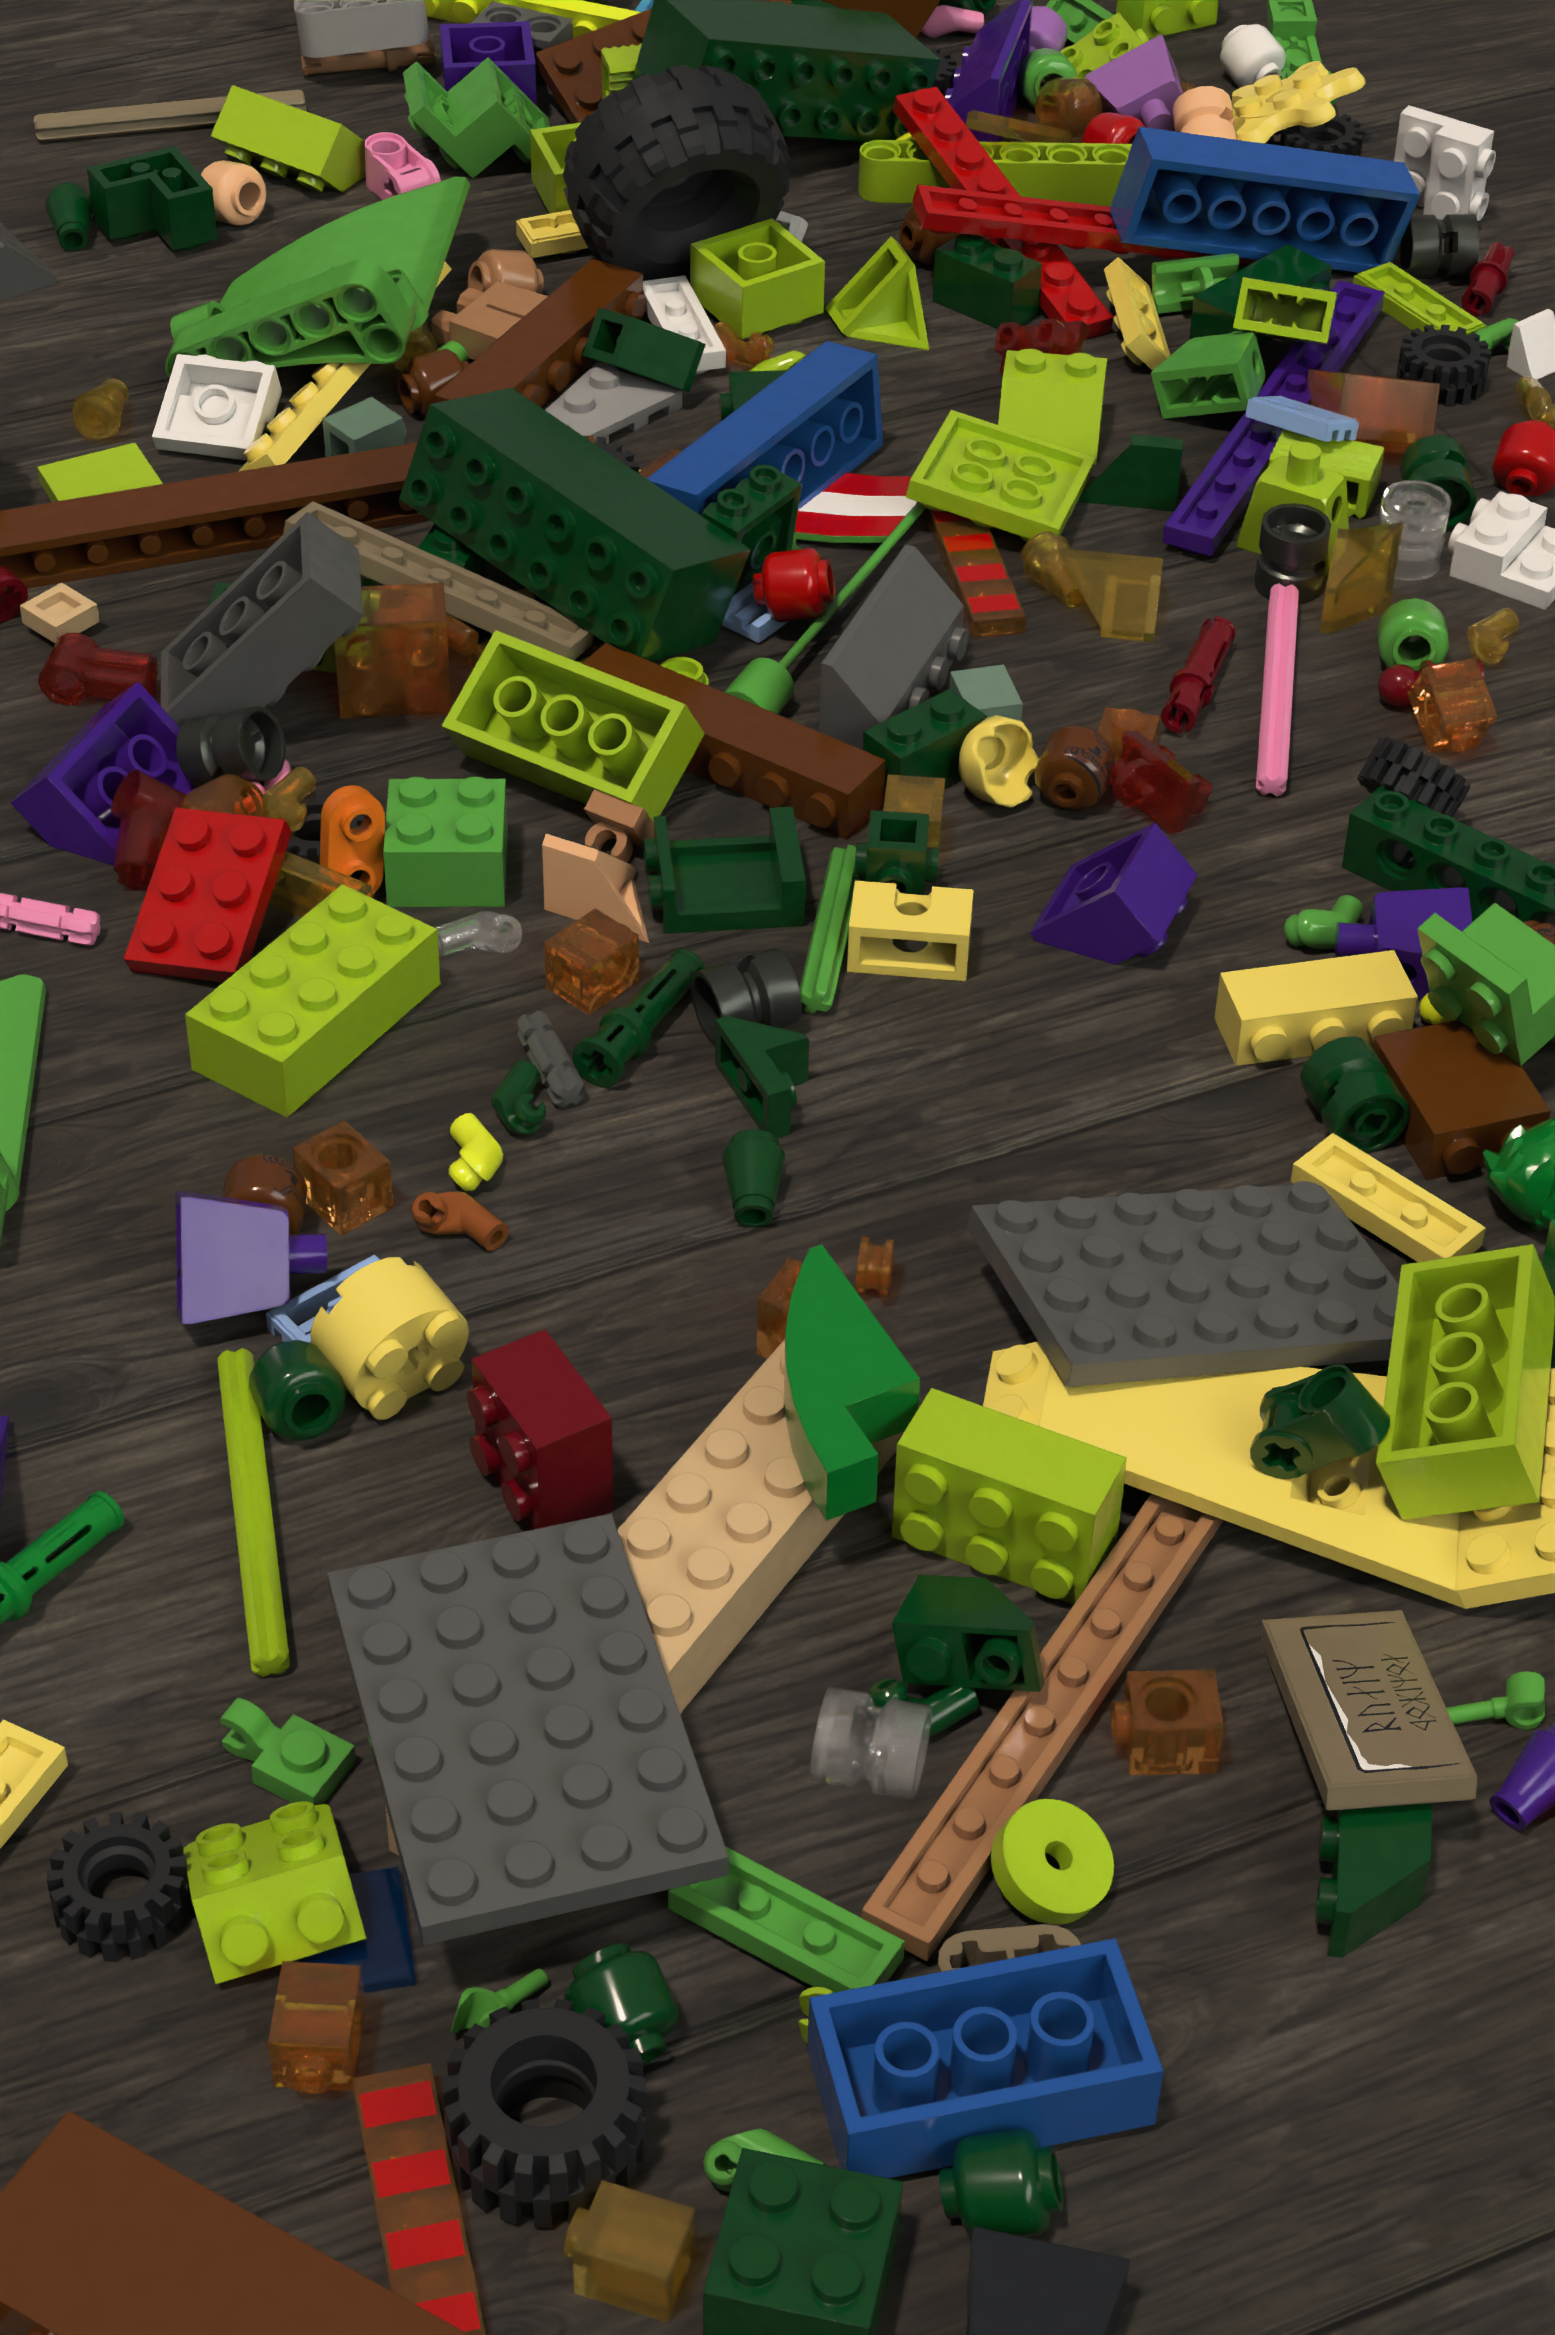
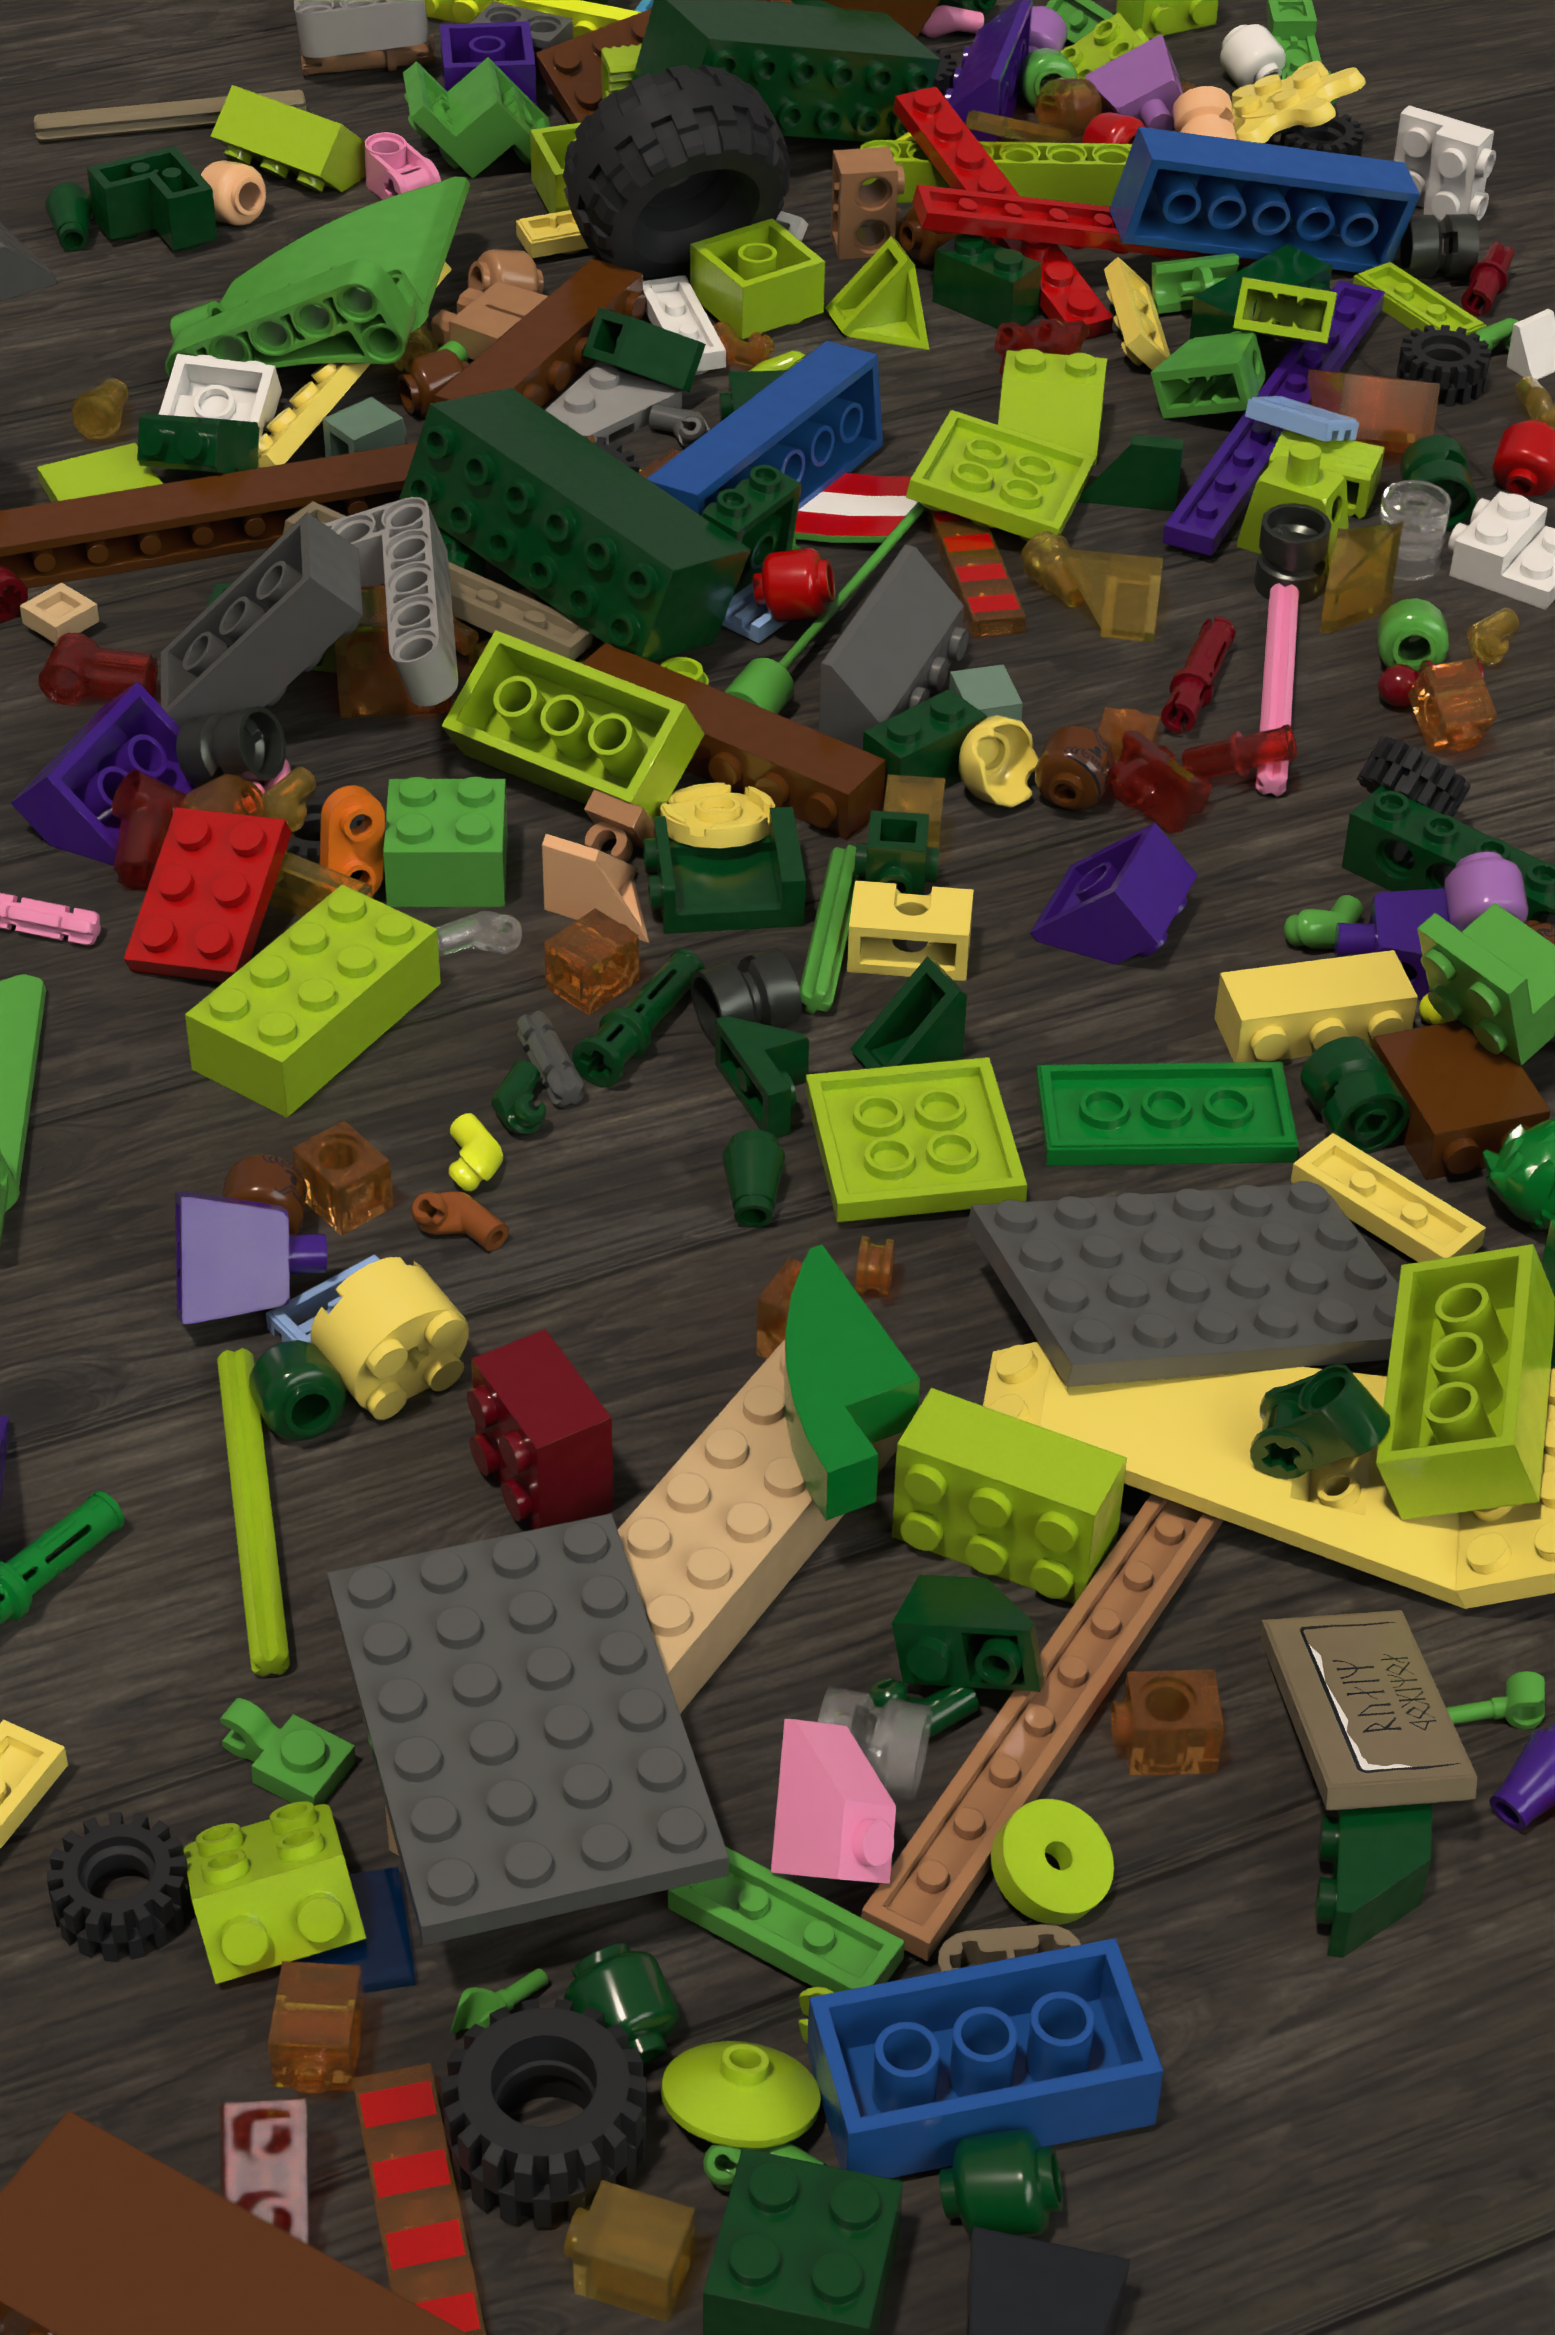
none -> dark green brick [137,413,260,473]
none -> clear red hips [220,2098,308,2244]
none -> light grey beam [324,497,459,707]
none -> dark grey arm [649,404,710,448]
none -> light yellow tile [660,782,775,848]
none -> lime dish [661,2041,821,2149]
none -> bright pink slope [771,1719,896,1884]
none -> lime plate [806,1057,1027,1222]
none -> medium nougat brick [830,147,905,260]
none -> dark green slope [850,956,967,1069]
none -> green tile [1035,1062,1299,1166]
none -> clear red axle [1182,724,1297,781]
none -> medium lavender head [1444,852,1529,932]

